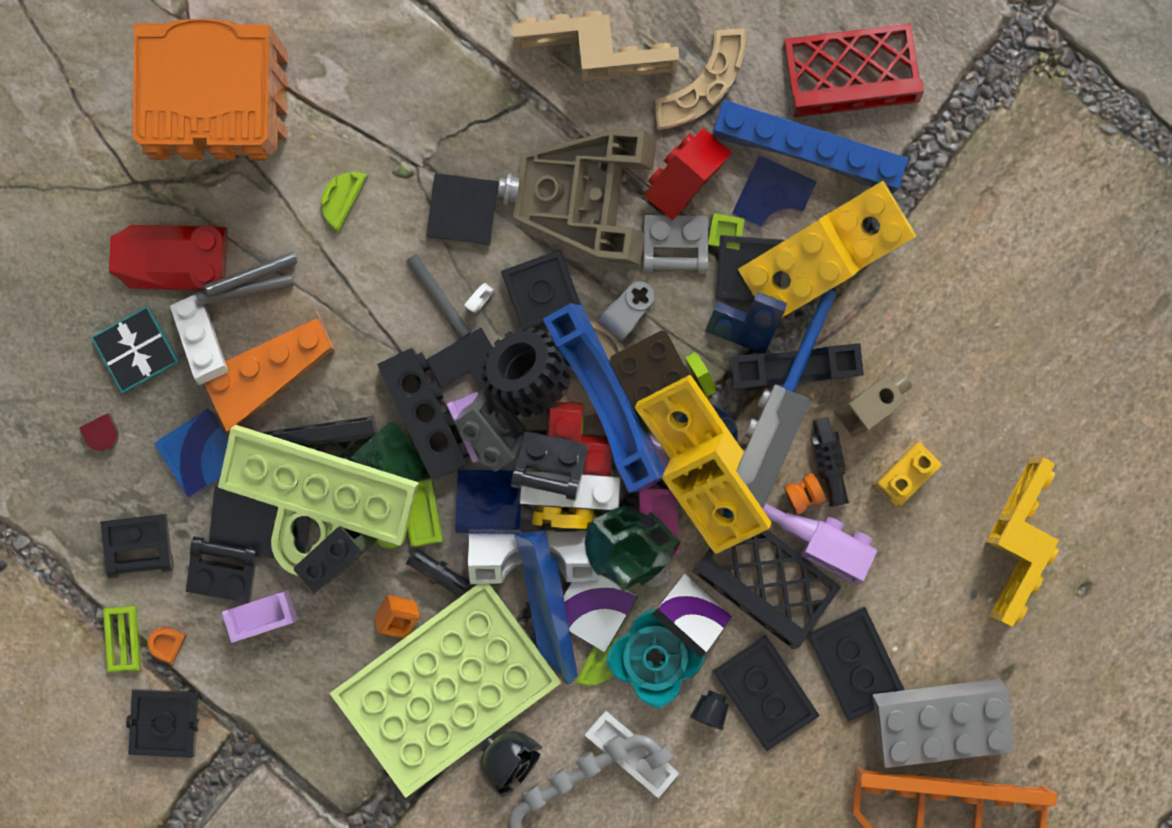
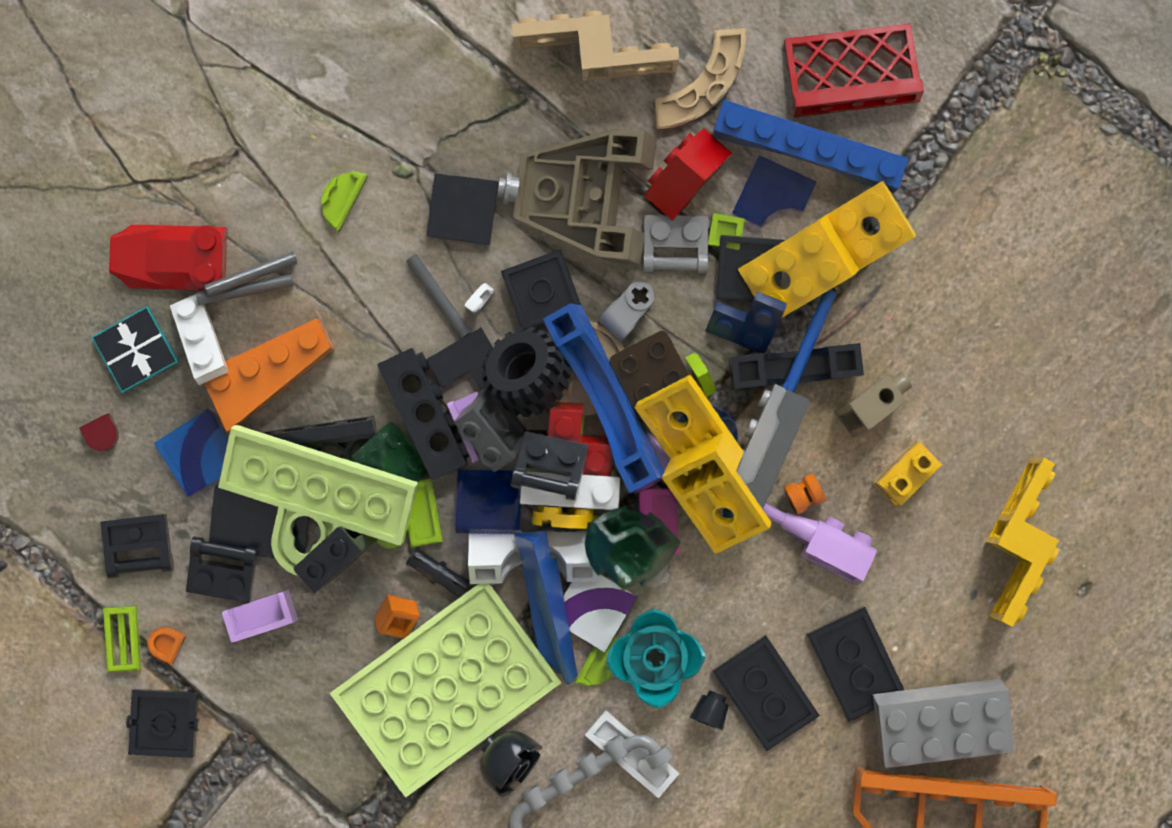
orange piece [132,19,288,161] -> none
tile [652,574,732,658] -> none
black fence [691,530,841,650] -> none
black hinge [810,417,850,507] -> none

